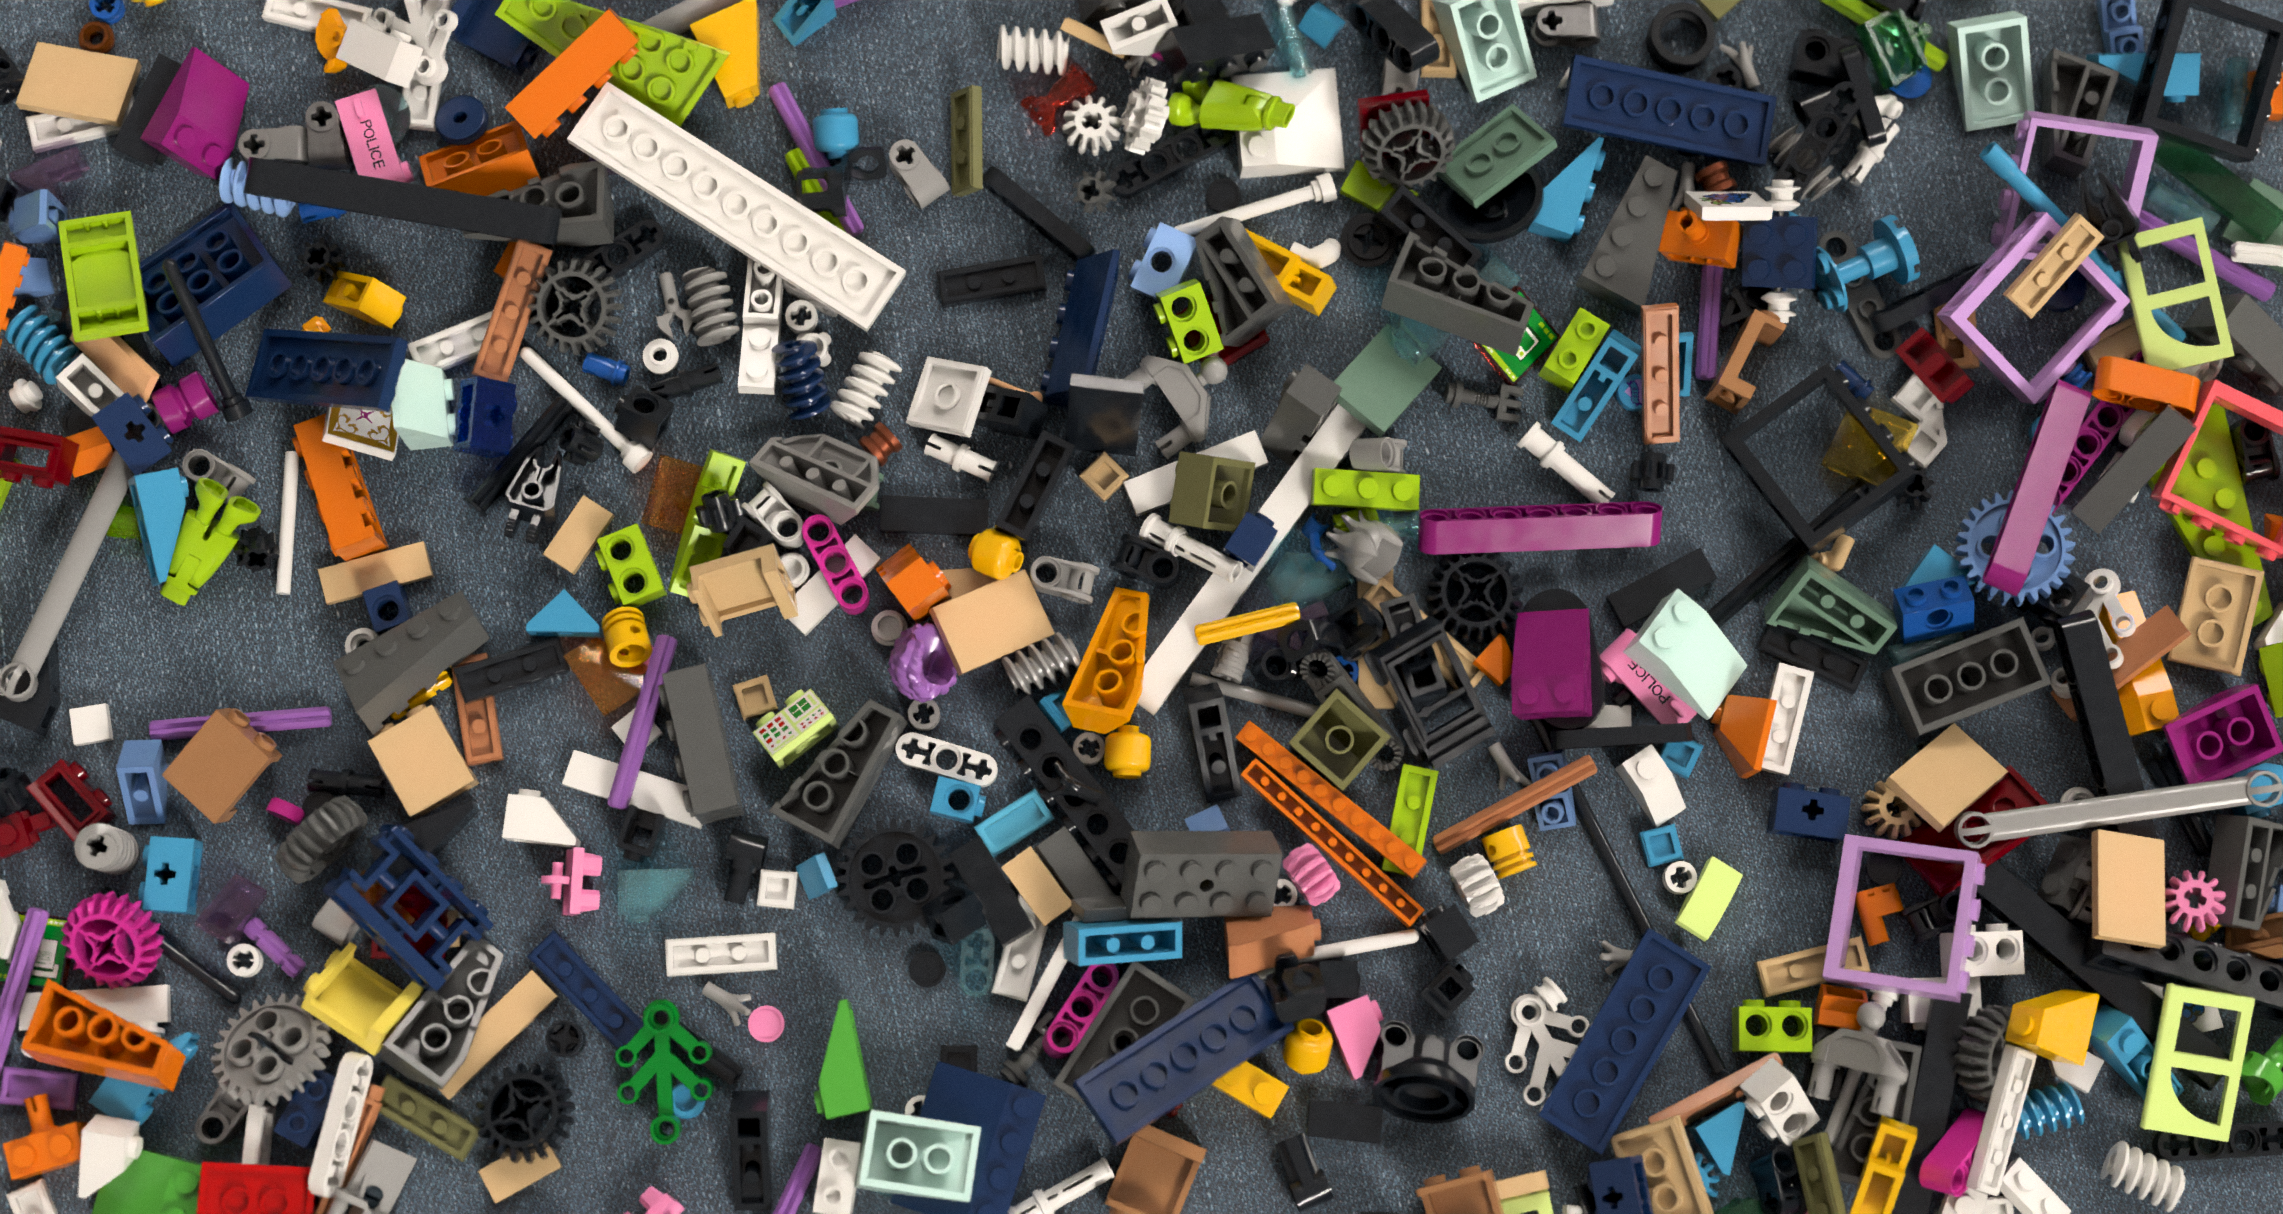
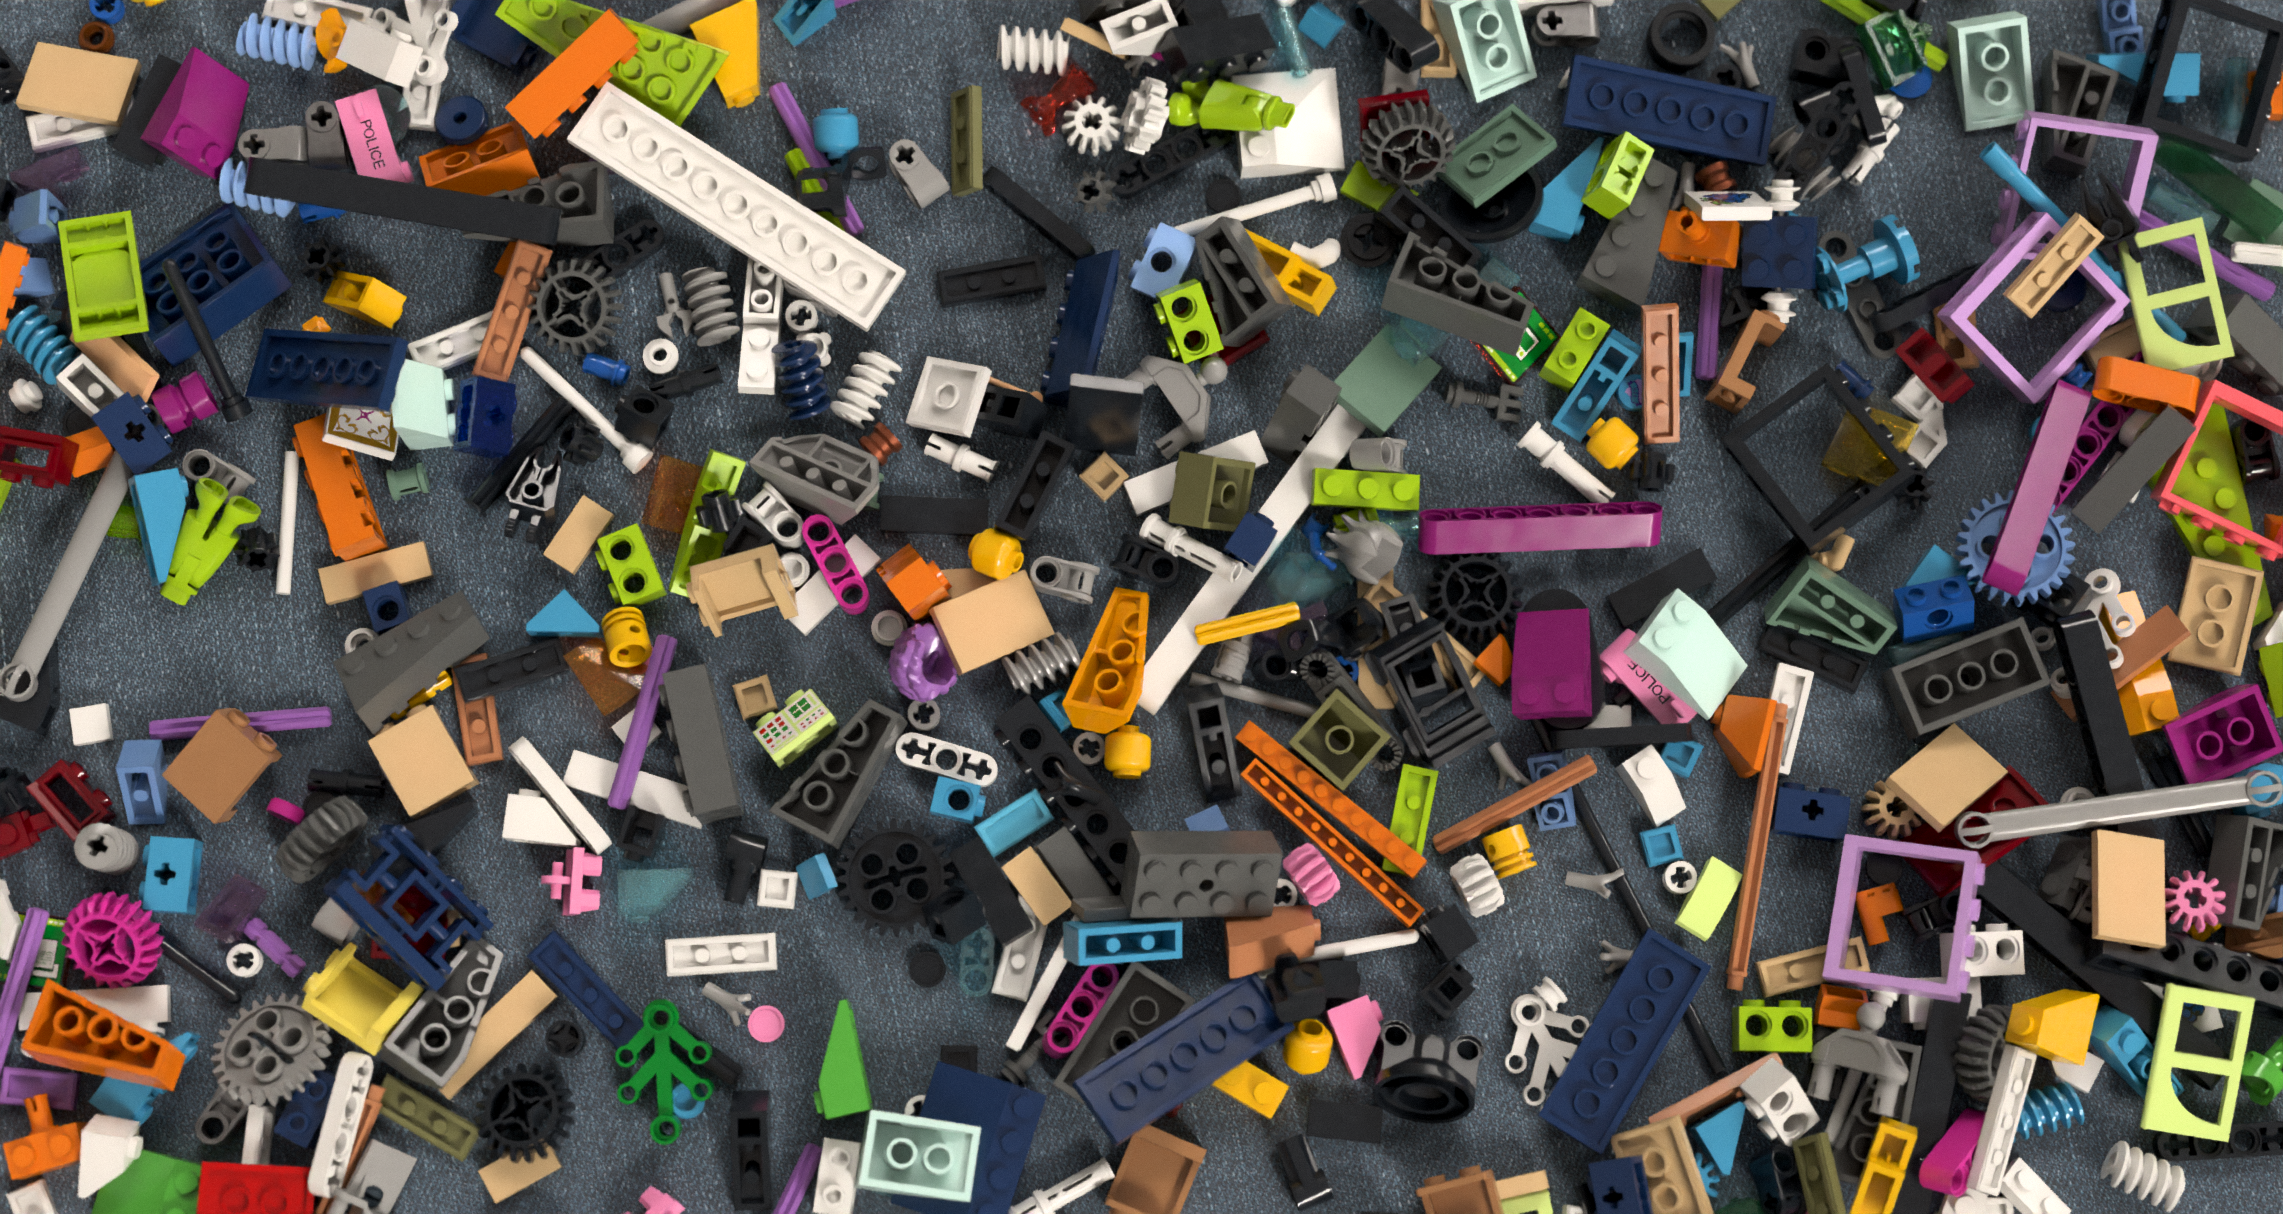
none -> light blue piece [236,12,317,71]
none -> sand green bush [386,462,430,501]
none -> white beam [508,736,612,855]
none -> light grey bar [1565,868,1624,899]
none -> lime brick [1581,131,1655,220]
none -> yellow head [1586,417,1639,470]
none -> nougat piece [1726,703,1789,991]

